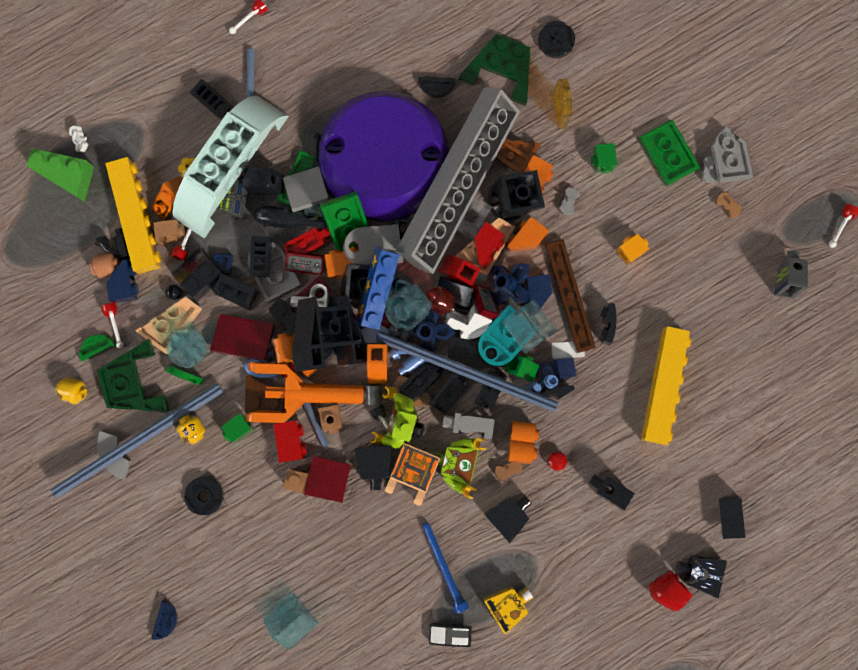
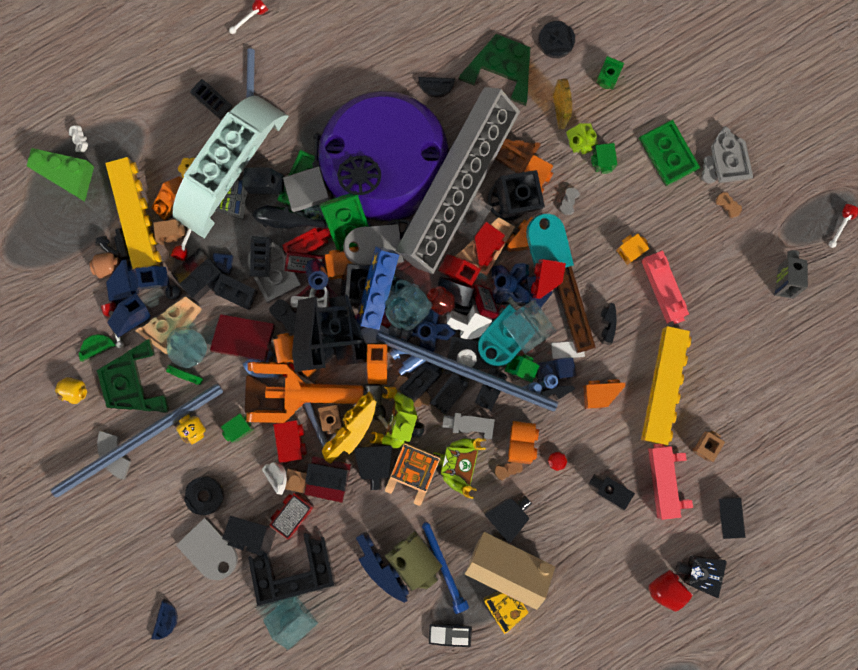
none -> dark blue slope [107,293,151,338]
none -> dark blue slope [128,266,169,291]
none -> light grey tile [176,517,238,580]
none -> black brick [222,516,276,556]
none -> black wedge [248,533,337,607]
none -> white tile [262,462,287,495]
none -> brick [270,492,315,539]
none -> dark blue brick [305,259,328,290]
none -> black hinge [305,463,349,491]
none -> yellow slope [322,391,376,464]
none -> black wheel [337,155,381,195]
none -> dark blue slope [356,533,410,603]
none -> olive cylinder [385,531,442,591]
none -> white tile [457,349,476,367]
none -> tan brick [465,532,555,610]
none -> teal tile [526,214,574,268]
none -> red slope [531,259,566,299]
none -> lime brick [566,123,598,154]
none -> orange slope [583,379,625,409]
none -> green brick [596,56,624,90]
none -> coral brick [641,251,689,325]
none -> coral brick [648,444,693,520]
none -> medium nougat brick [692,430,725,462]

